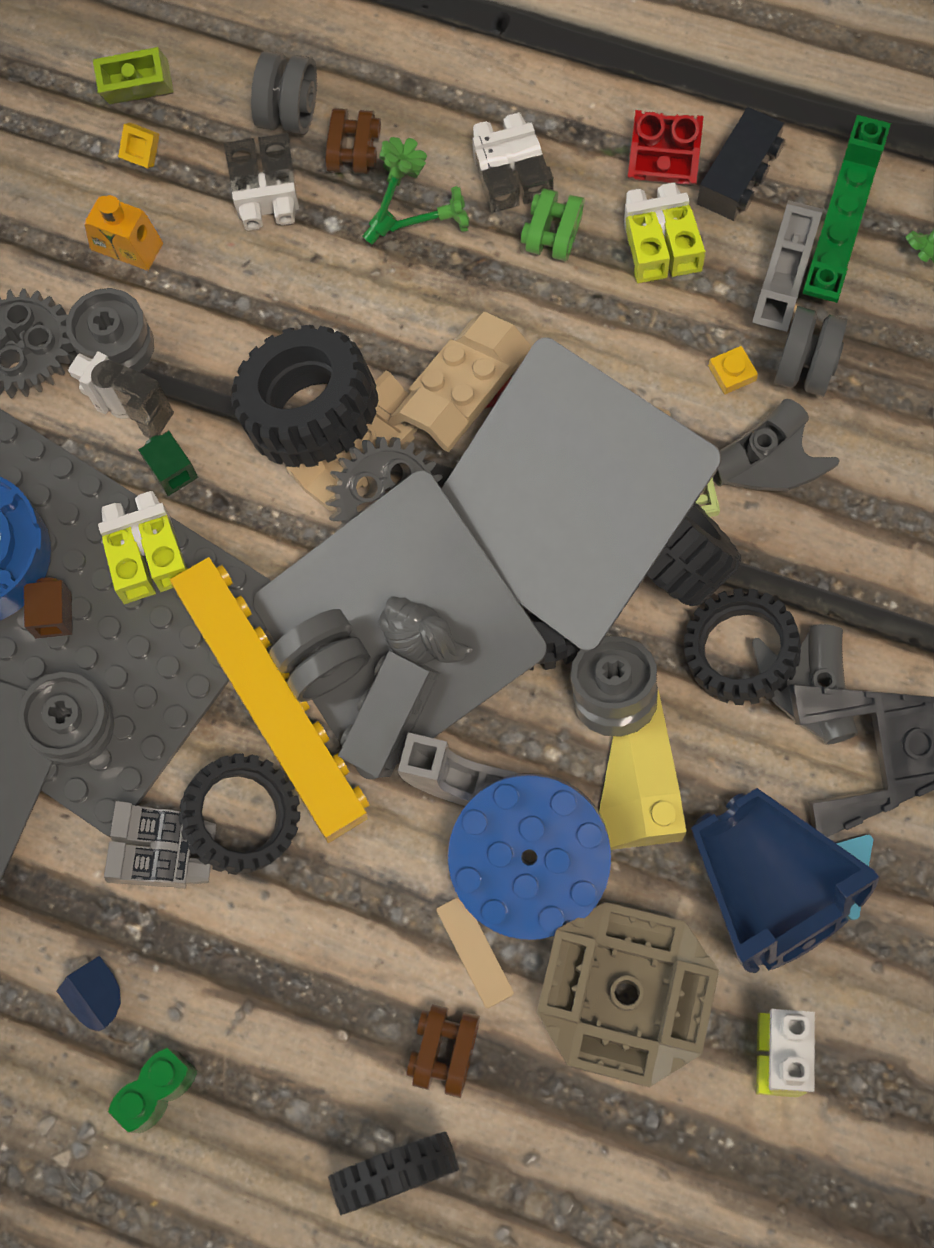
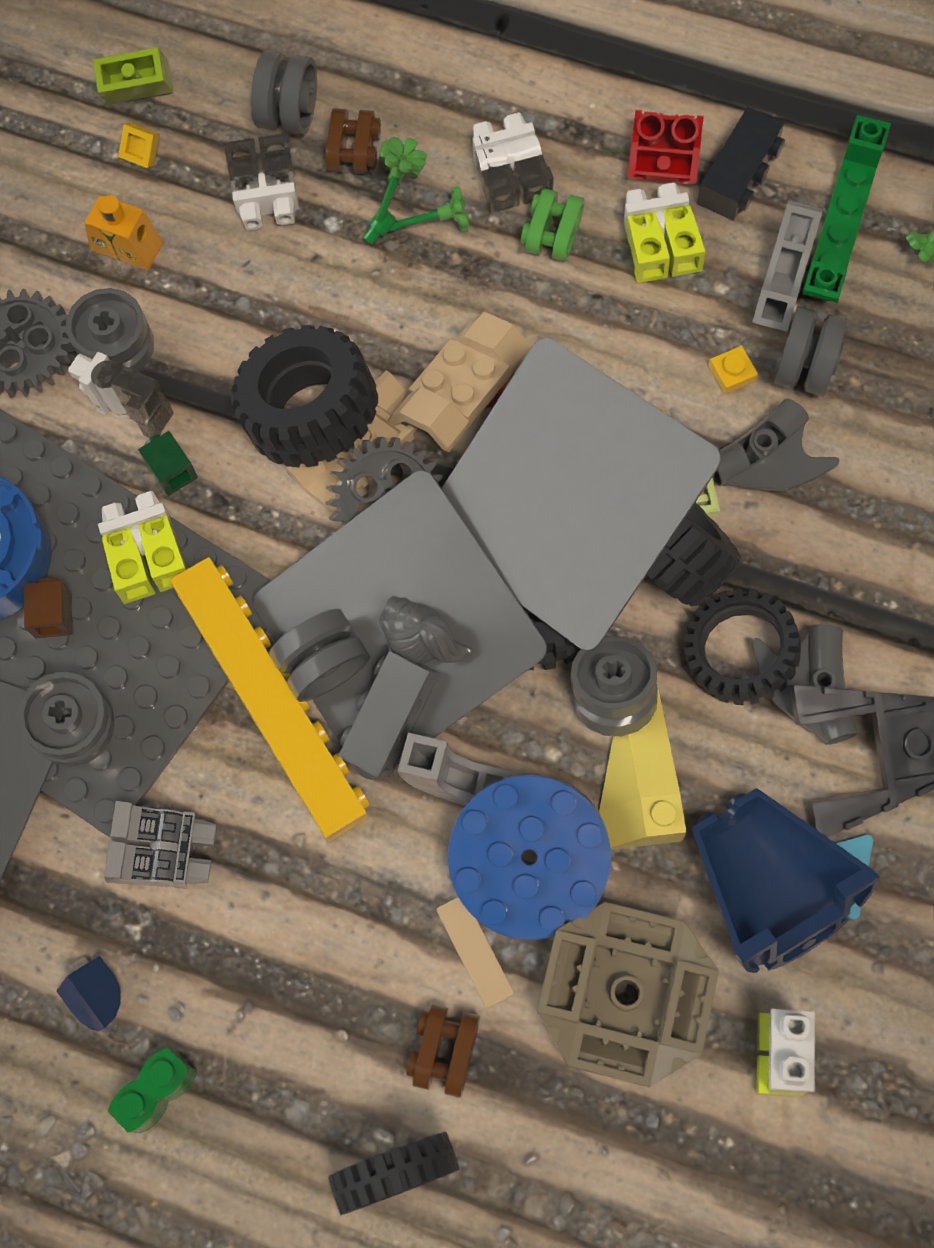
black tyre [179,753,301,875] -> none

